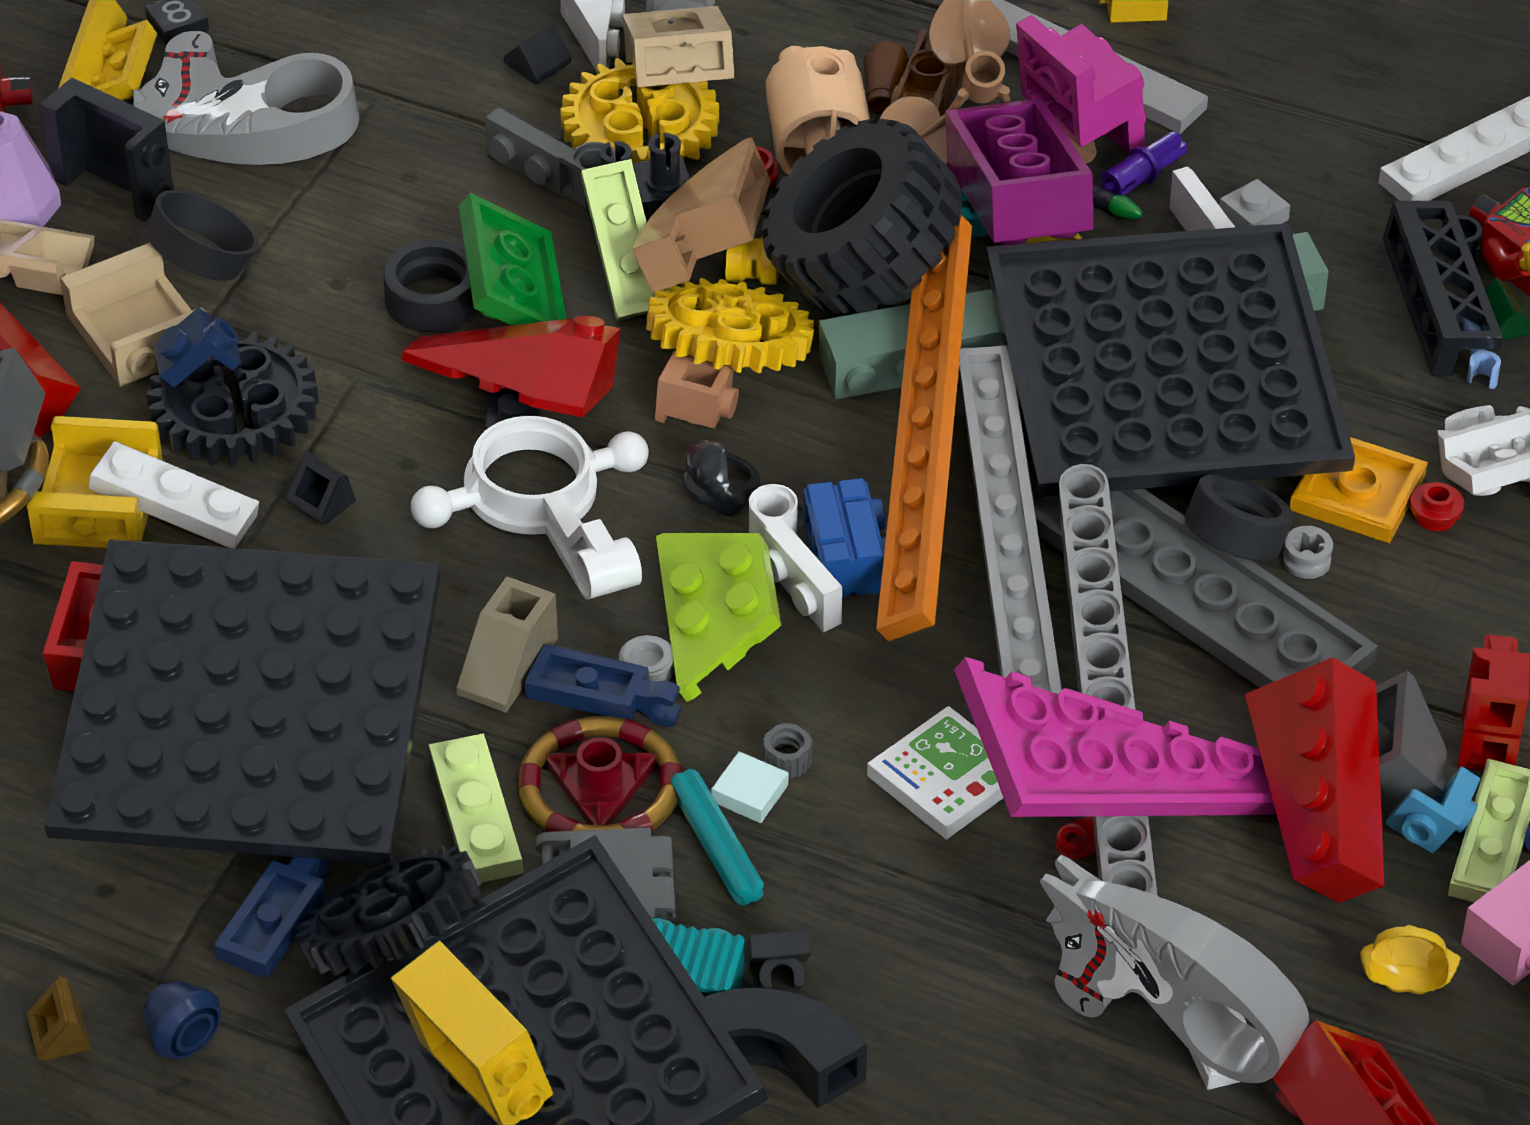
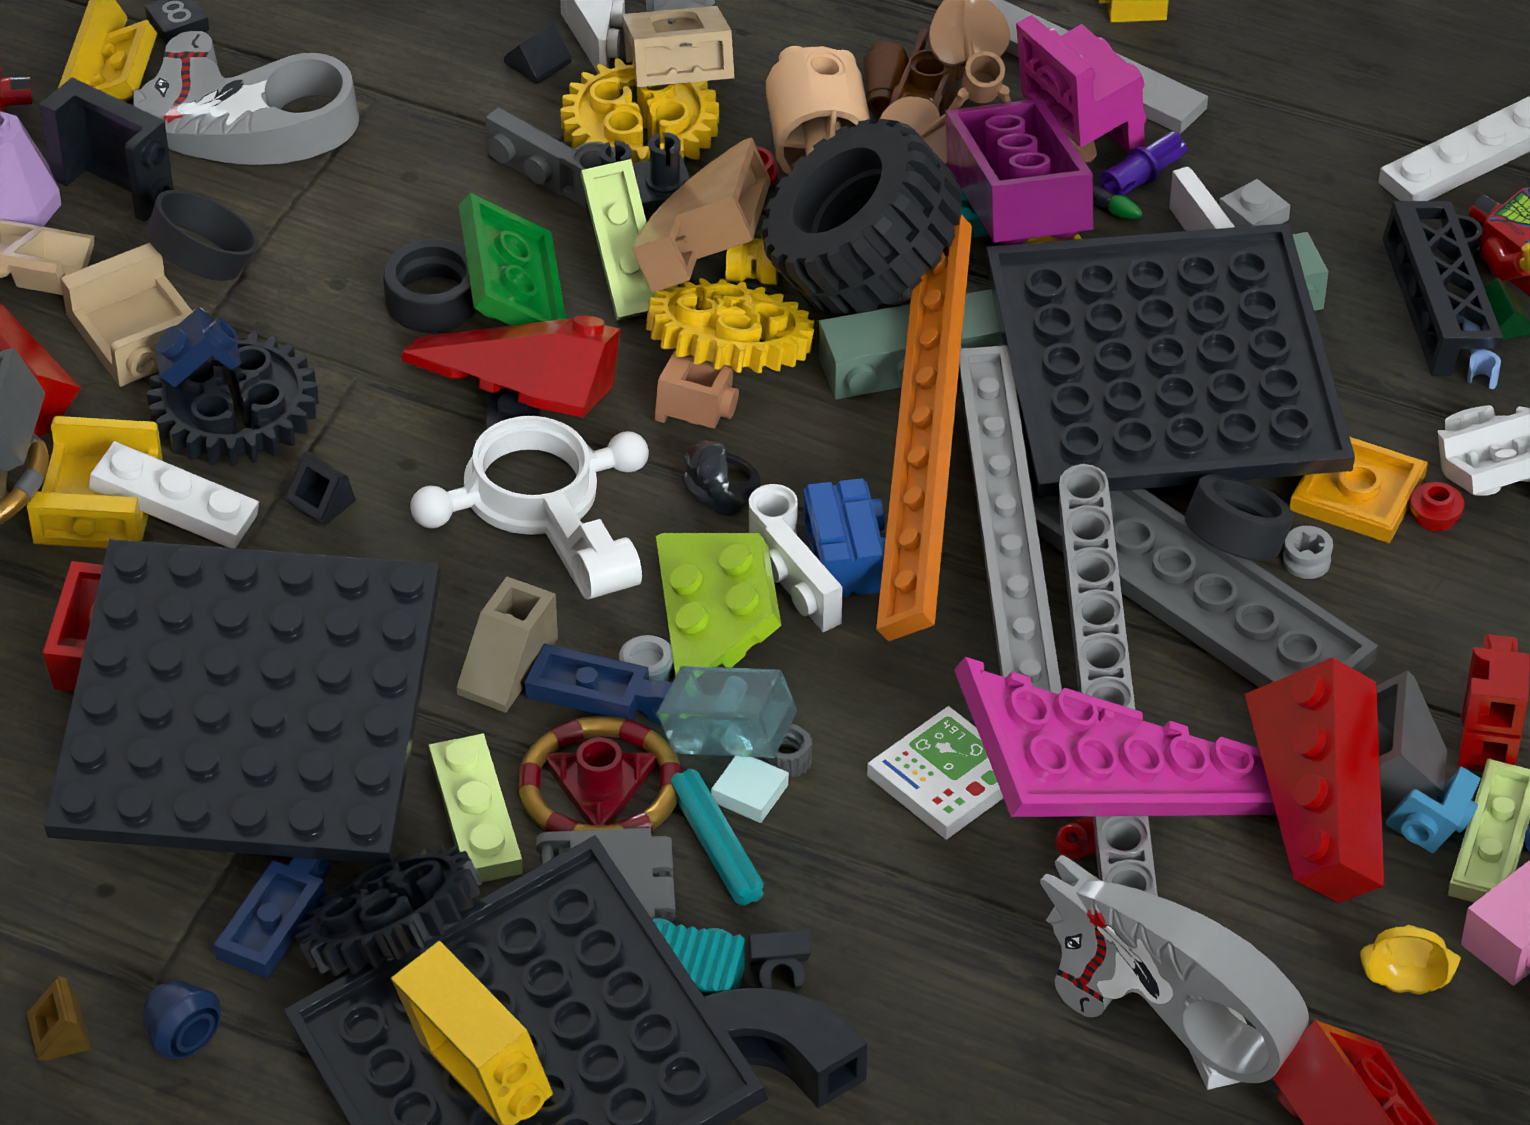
none -> clear light blue brick [657,666,797,758]

